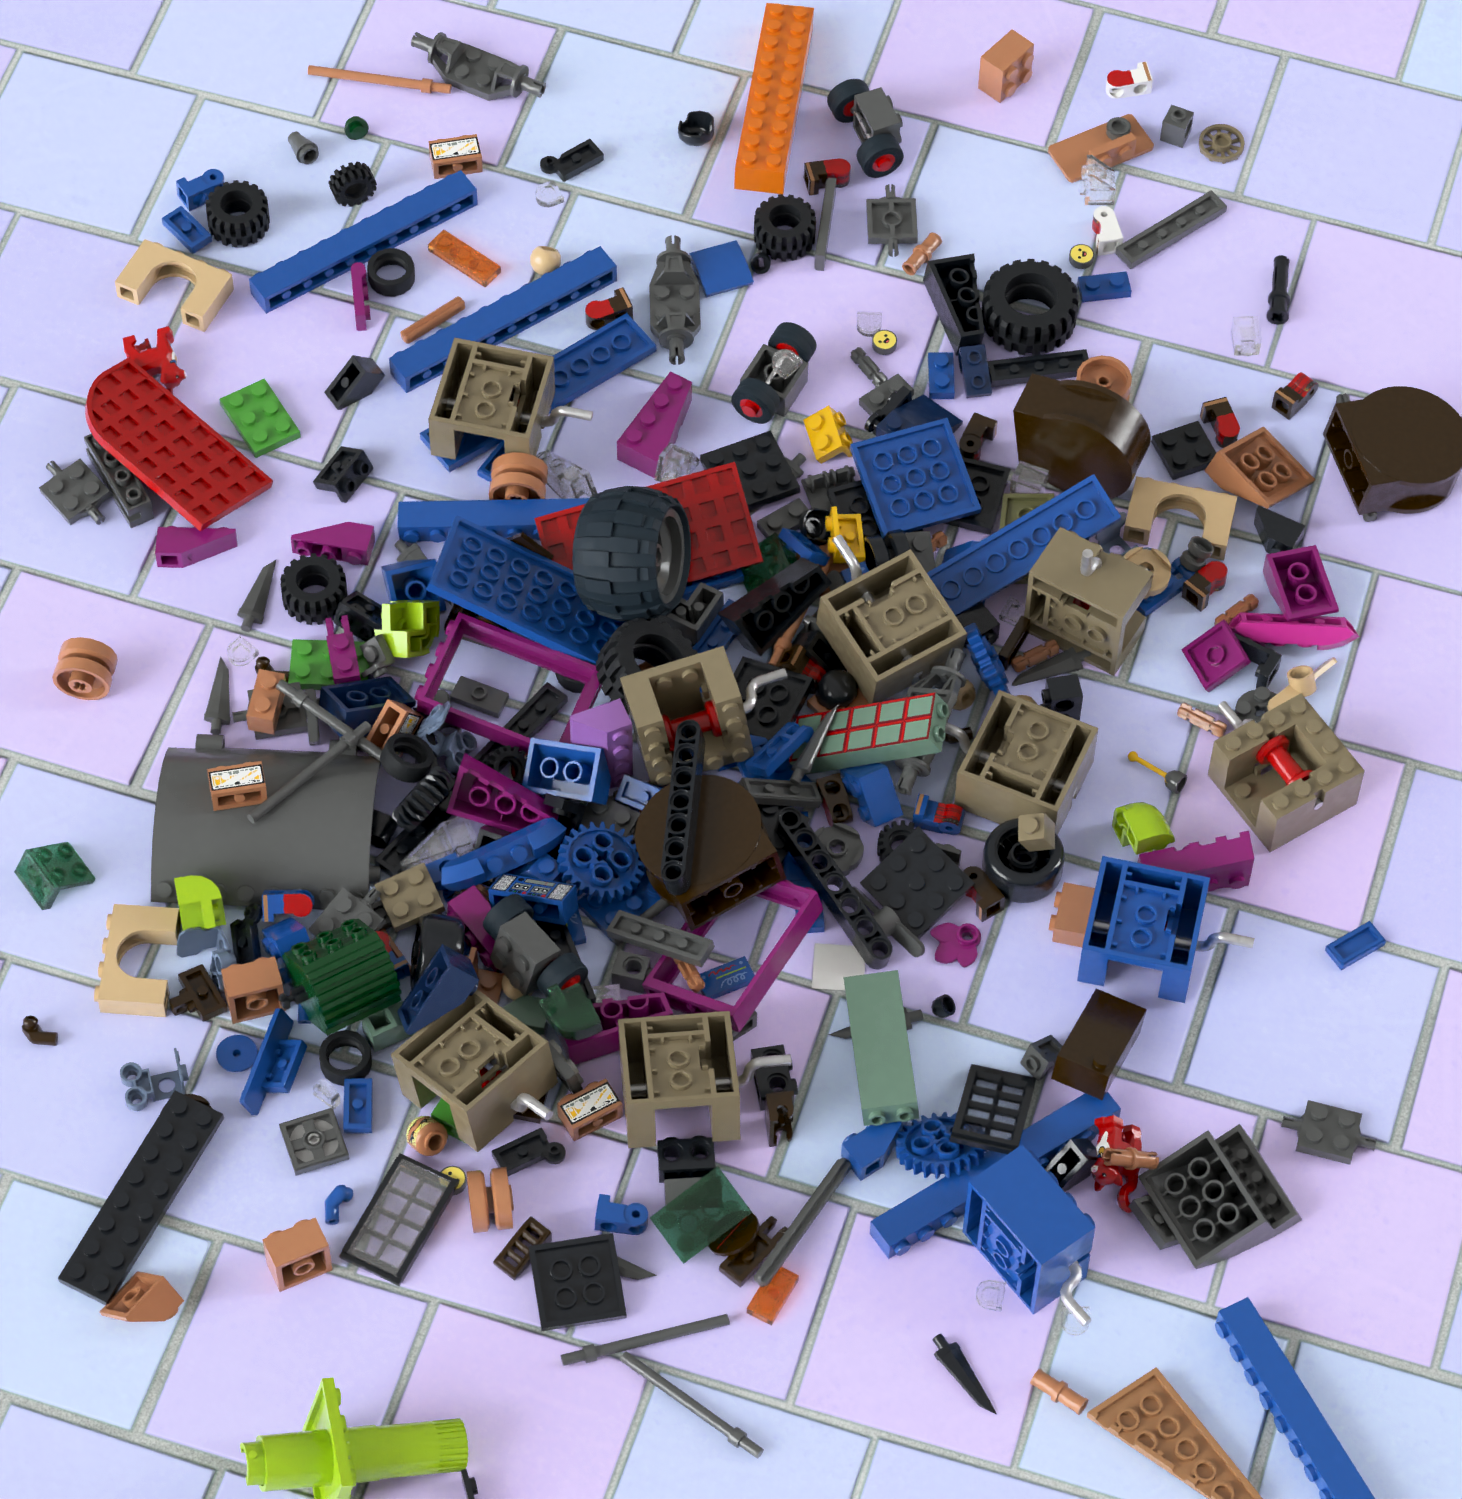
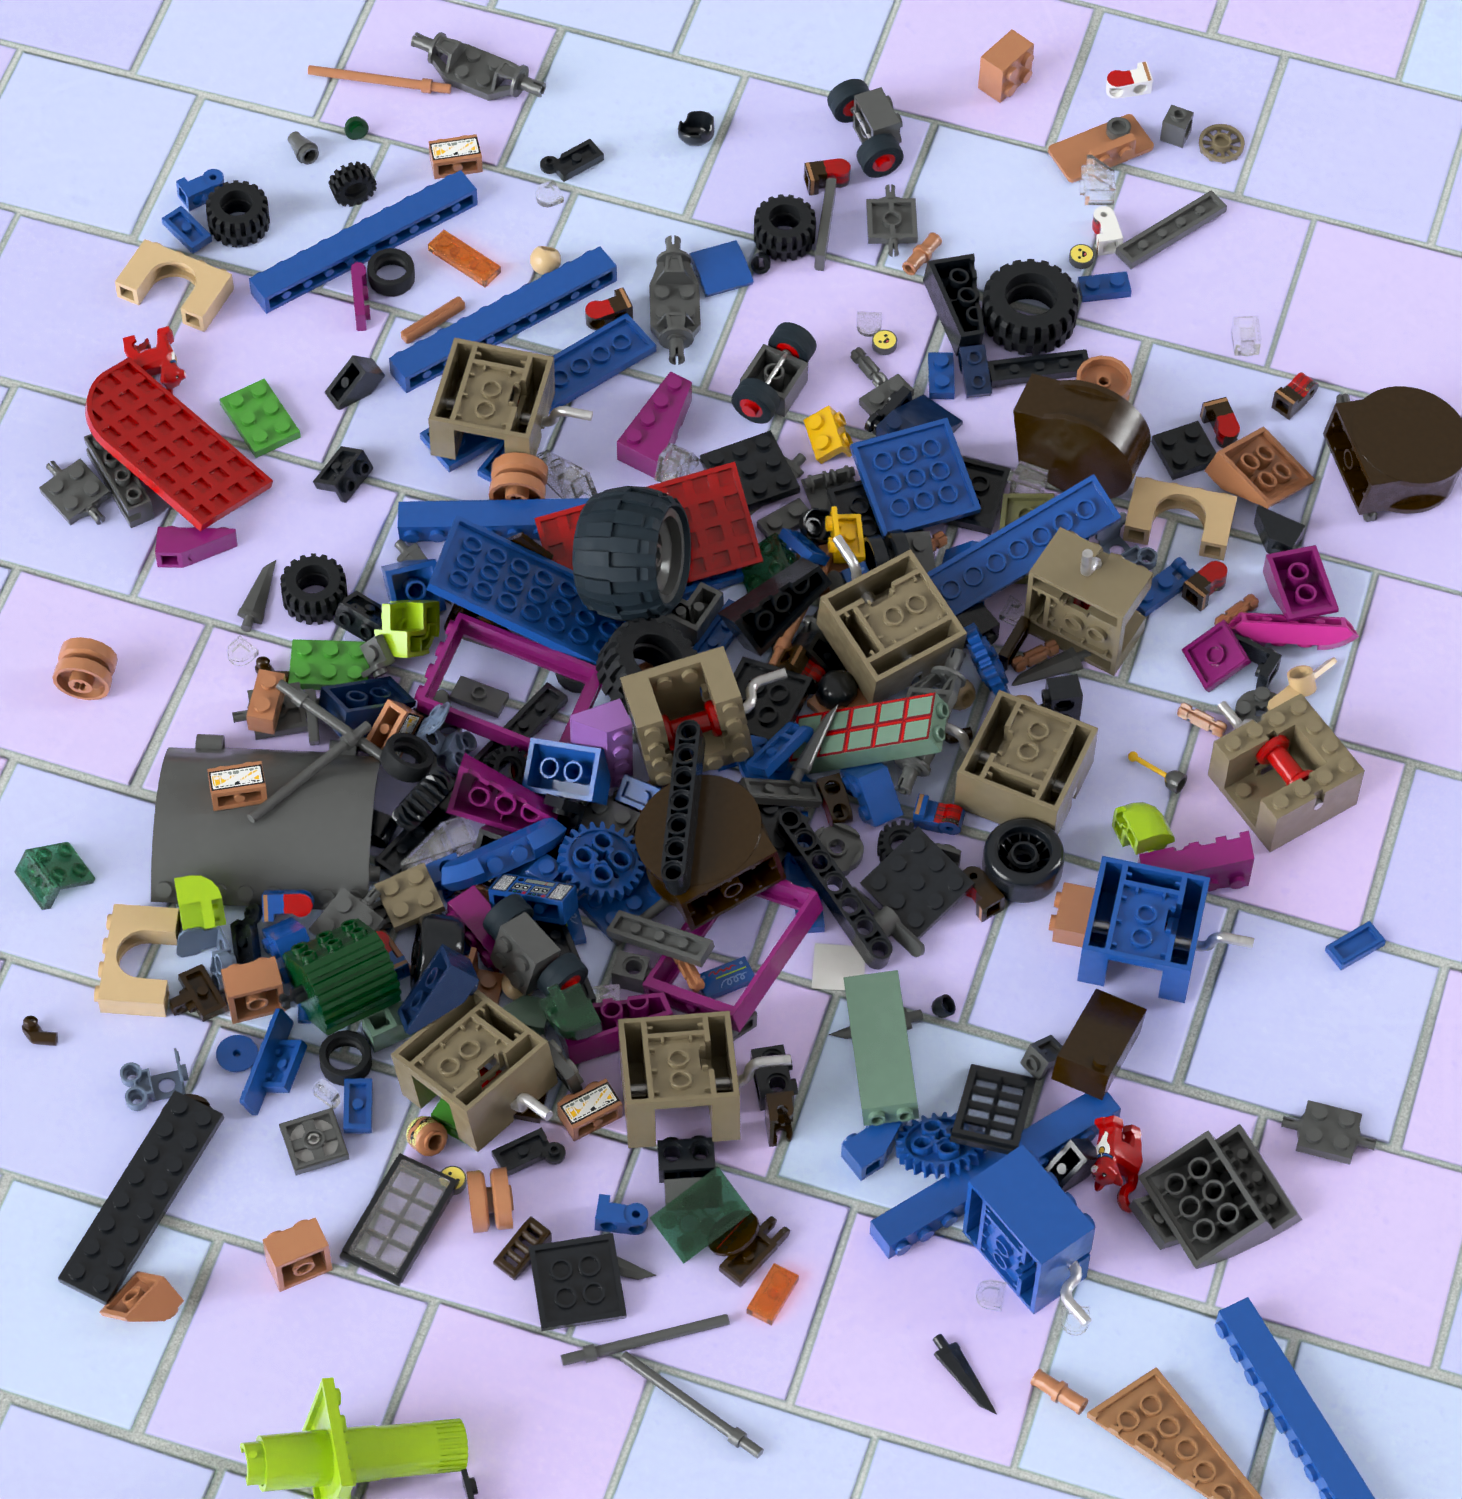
dark grey bar [204,656,231,735] -> none
magenta slope [291,522,375,566] -> none
magenta hinge [325,615,361,684] -> none
blue arm [325,1184,353,1225] -> none
orange brick [734,3,814,194] -> none
dark grey axle [754,1158,852,1287] -> none
clear tile [772,349,803,380] -> none
magenta plate [930,923,981,968] -> none
dark brown leg [959,412,998,460] -> none
dark tan brick [1018,813,1055,852] -> none
nougat pin [1102,1147,1159,1170] -> none
tan plate [1123,547,1171,599] -> none
dark grey wheel [1179,536,1214,572] -> none
black pin [1266,255,1290,325] -> none

